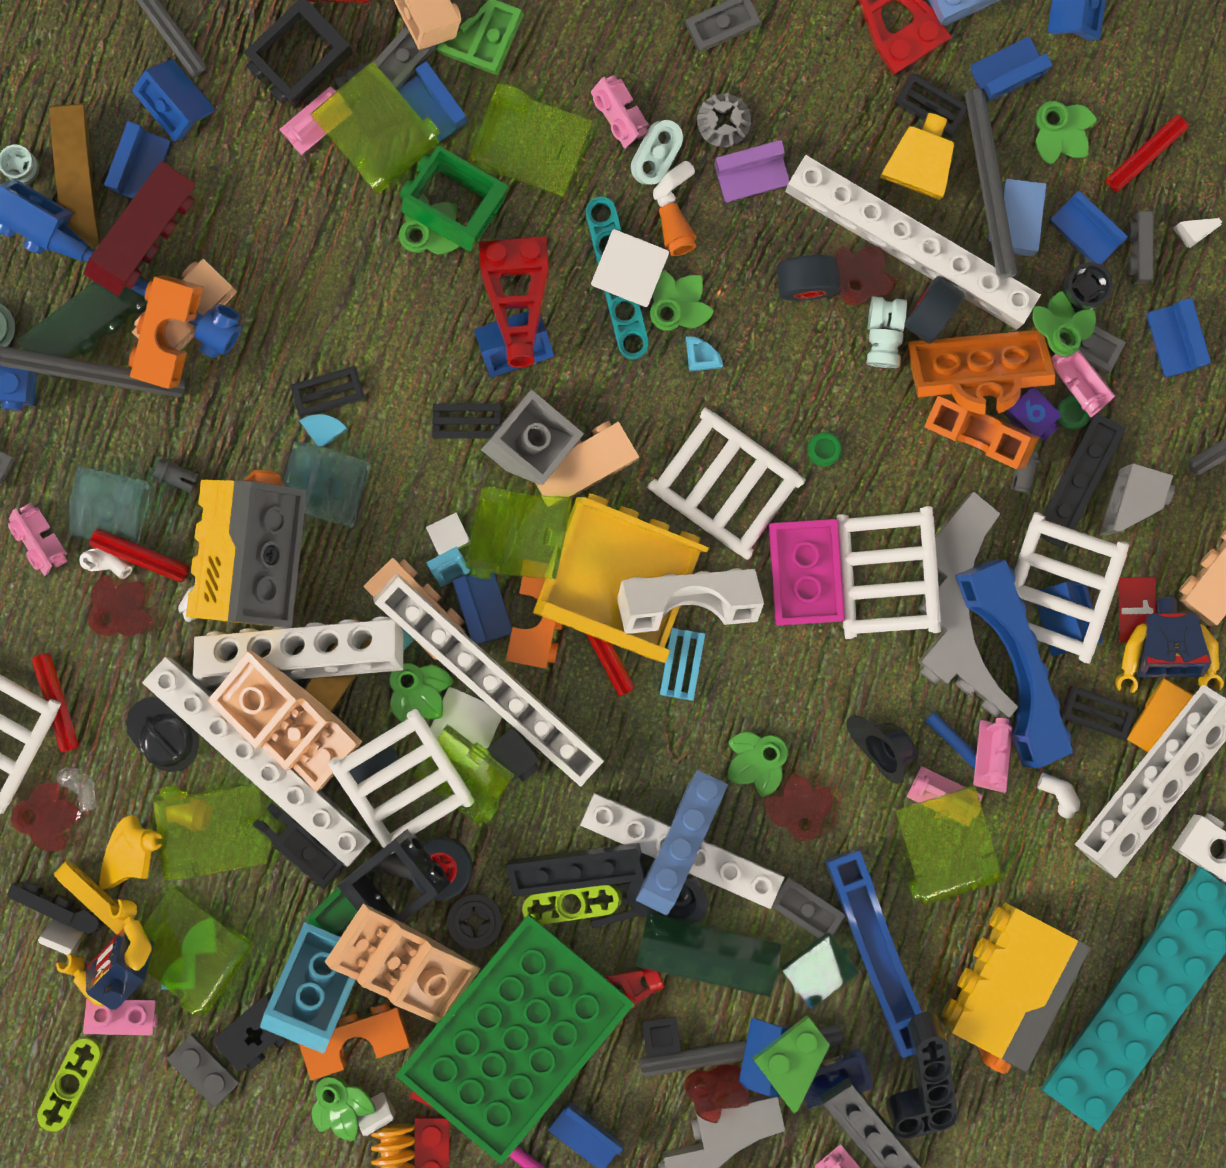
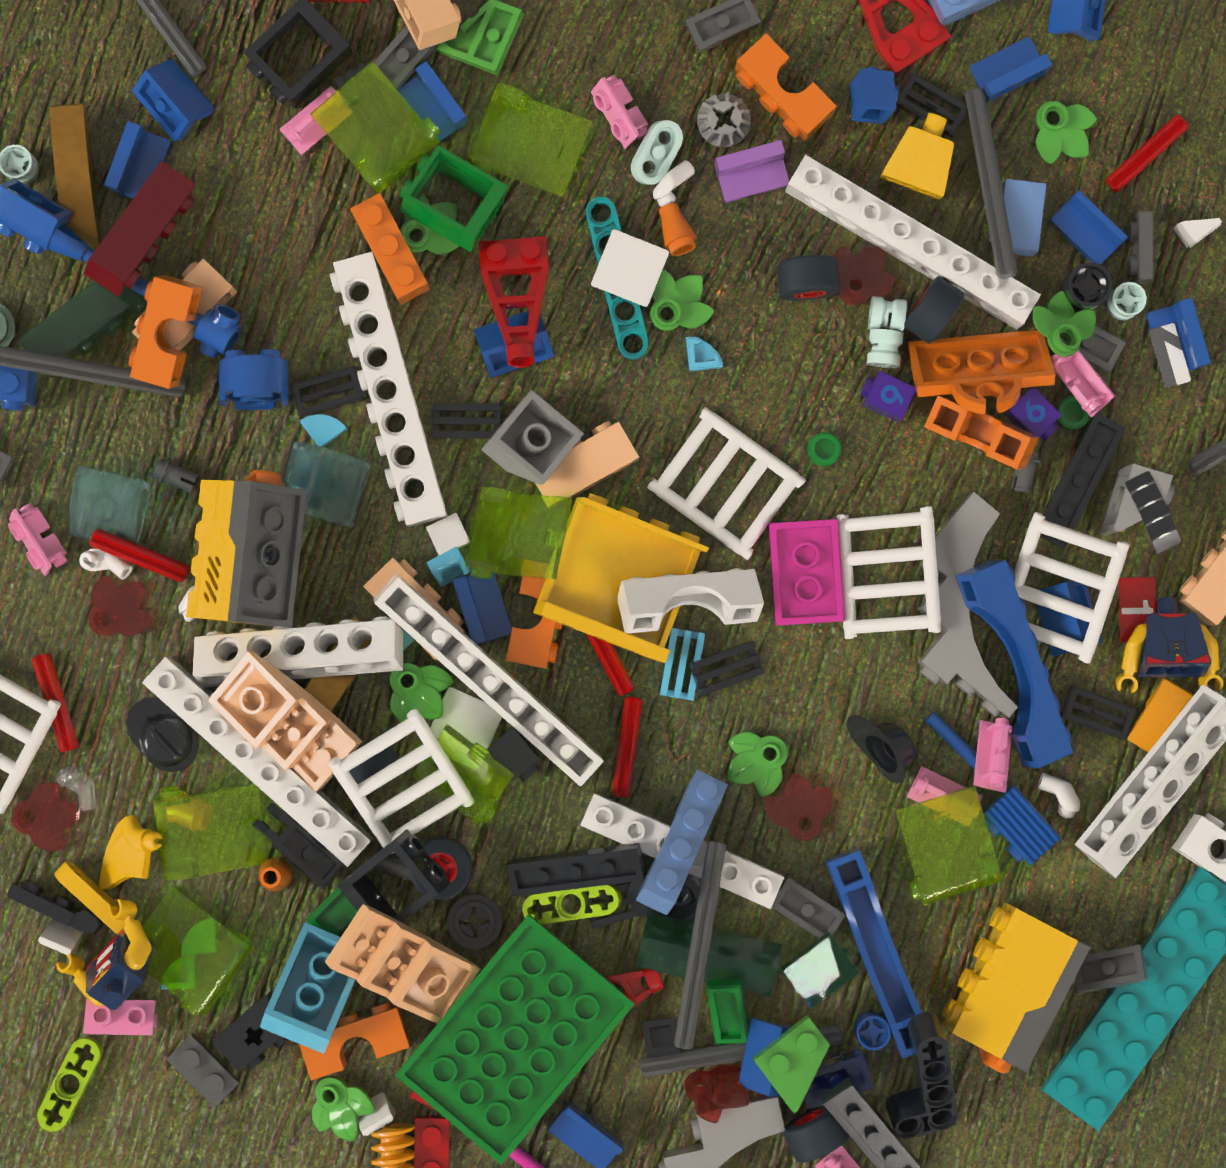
none -> blue brick [219,350,289,410]
none -> orange cone [258,857,292,892]
none -> white brick [330,252,448,527]
none -> orange arch [350,193,430,305]
none -> red axle [612,696,643,798]
none -> dark grey axle [674,841,726,1050]
none -> black tile [689,641,765,696]
none -> green tile [706,979,749,1044]
none -> orange arch [735,33,837,141]
none -> black wheel [782,1105,850,1162]
none -> blue brick [850,67,899,124]
none -> blue wheel [853,1011,891,1050]
none -> dark purple brick [860,371,916,422]
none -> blue brick [981,785,1061,865]
none -> dark grey plate [1075,945,1148,994]
none -> light aqua wheel [1106,282,1147,321]
none -> black sticker [1125,471,1181,554]
none -> sticker [1149,323,1191,388]

